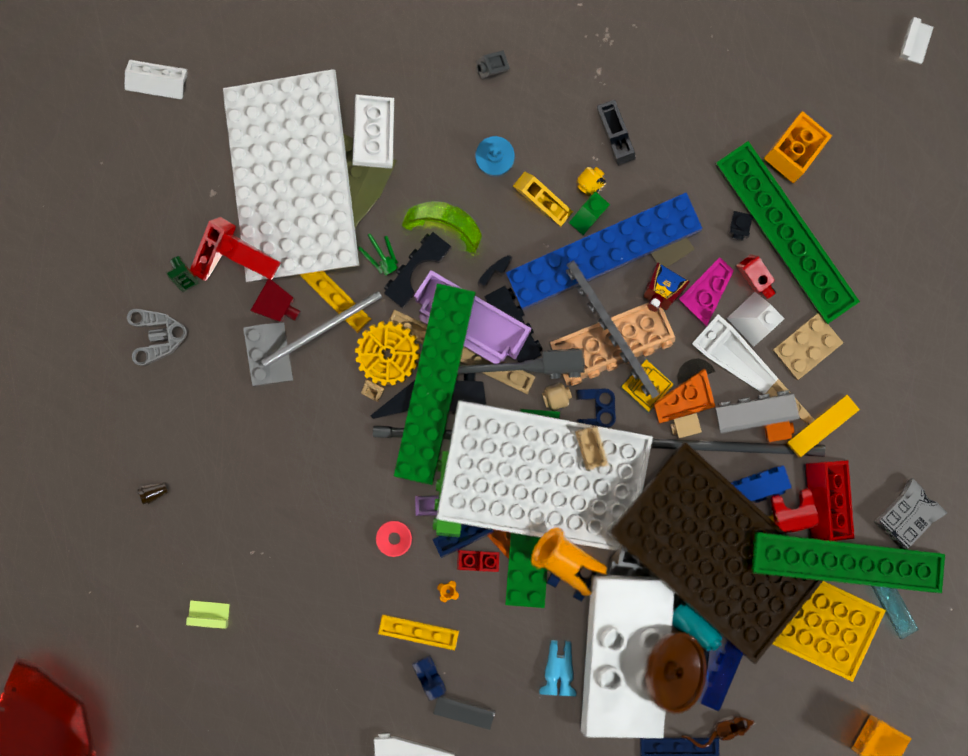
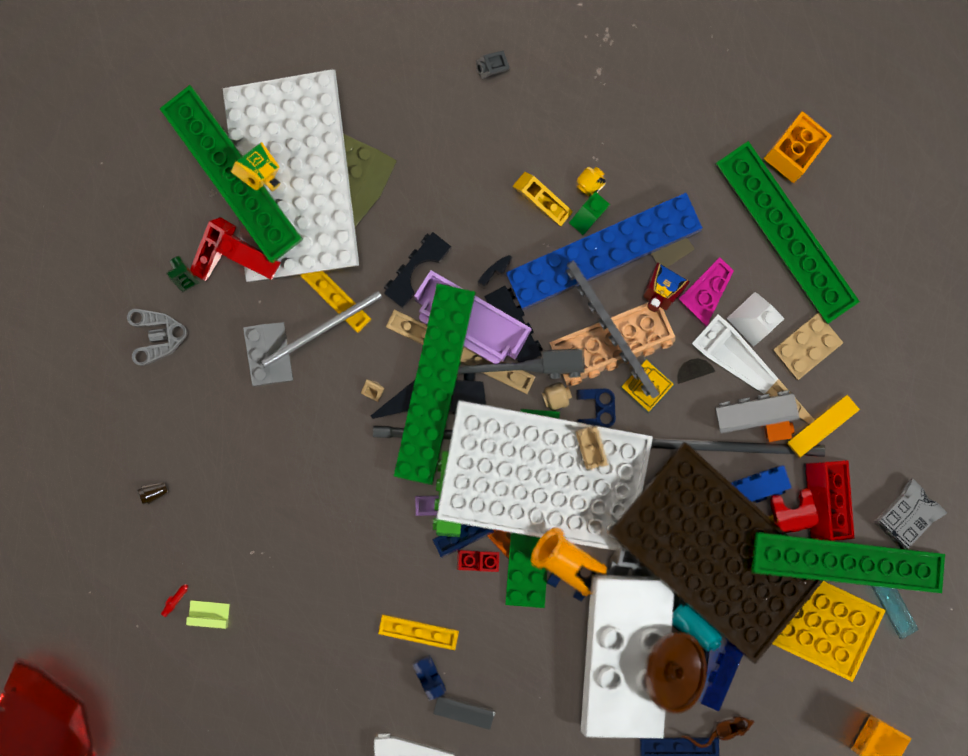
white panel [125,60,187,99] -> none
dark red torso [250,278,301,323] -> none
white tile [352,94,394,168] -> none
yellow piece [355,321,420,386] -> none
green plant [358,233,399,276] -> none
coral piece [376,521,412,557] -> none
clear neon green windscreen [401,201,482,255] -> none
light orange plate [437,581,459,602] -> none
dark azure piece [476,136,515,176] -> none
medium azure piece [539,640,577,697] -> none
black slope [597,100,636,165] -> none
orange wing [653,369,716,424] -> none
tan brick [670,413,702,439] -> none
black bracket [728,211,753,241] -> none
red torso [735,254,776,299] -> none
white panel [899,17,933,64] -> none
none -> green plate [159,85,304,264]
none -> red piece [161,584,188,618]
none -> yellow torso [231,142,281,192]

